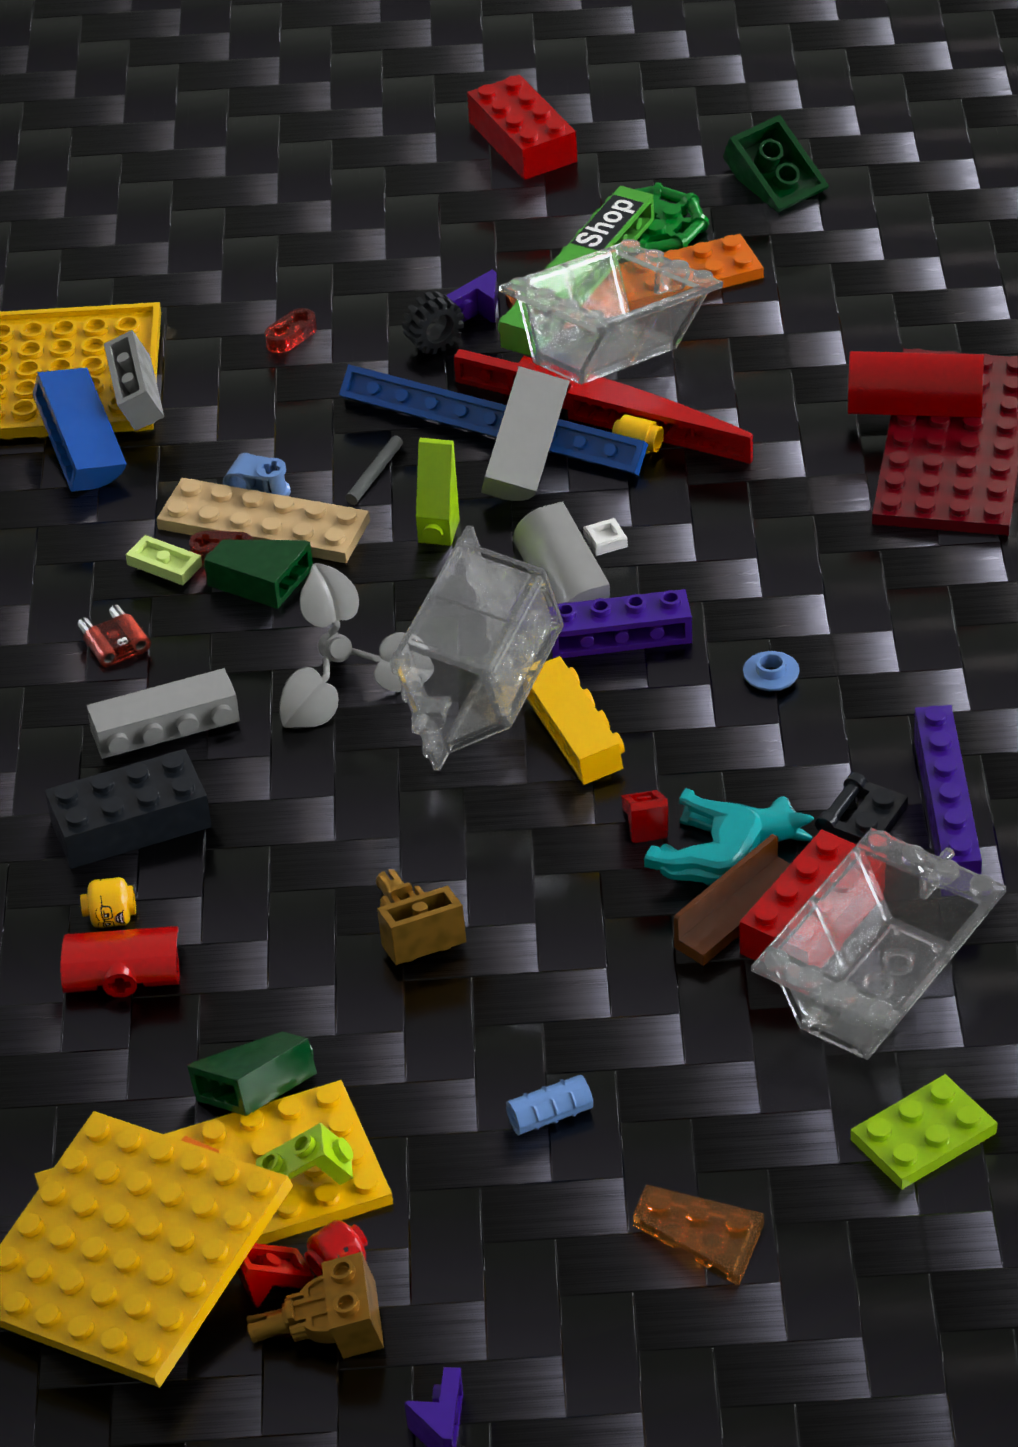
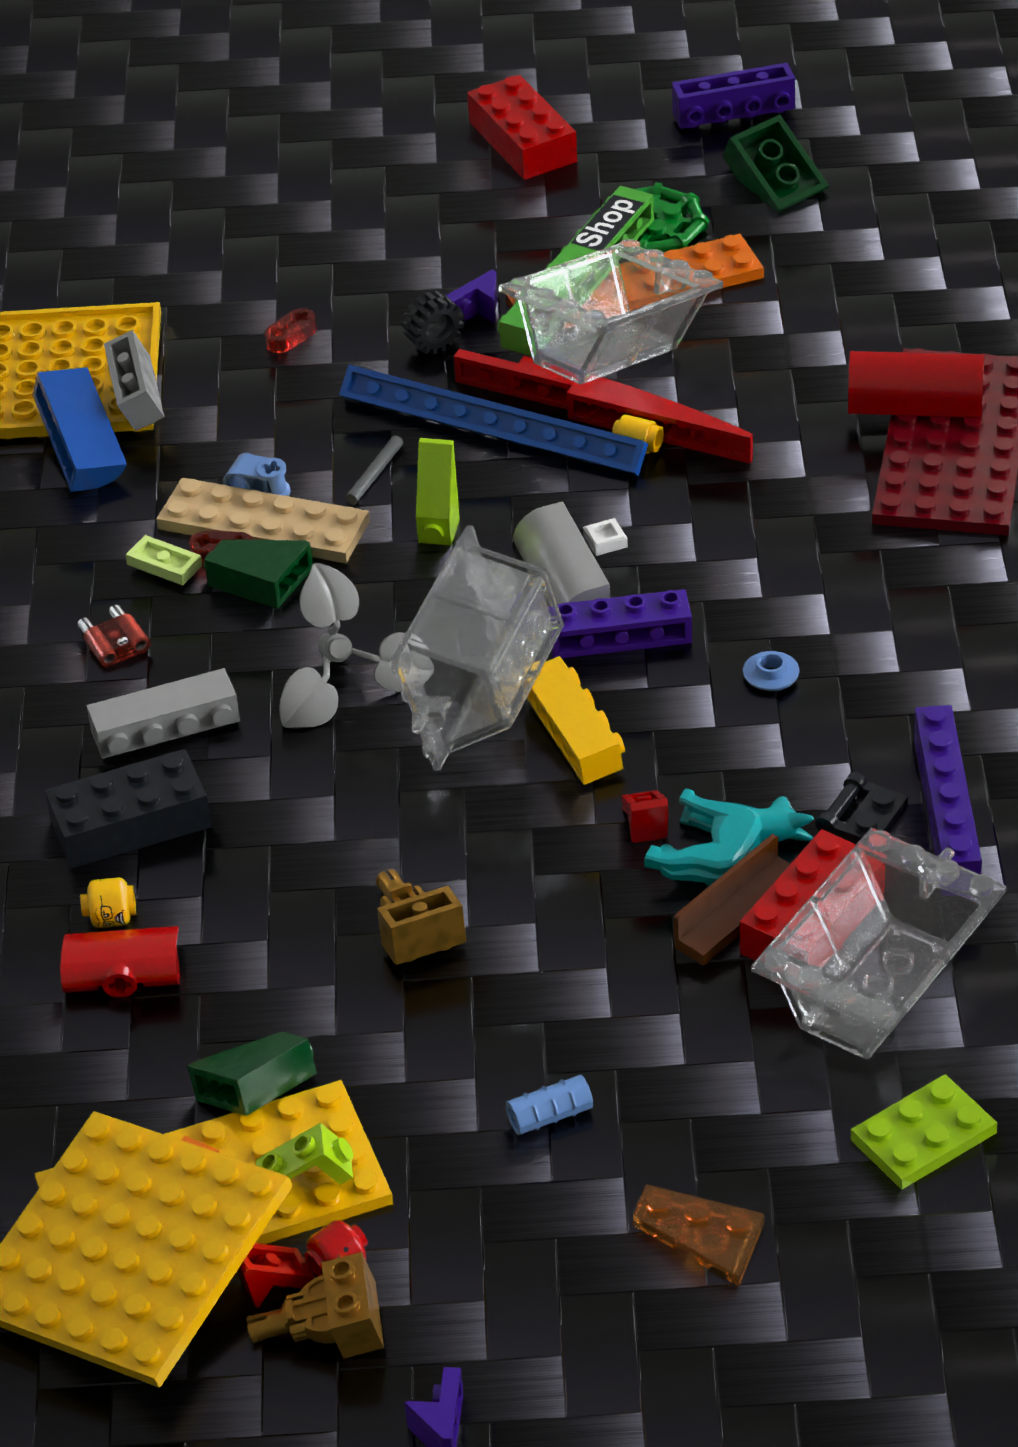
light grey brick [481,366,570,501] -> none
none -> dark purple brick [672,63,795,129]

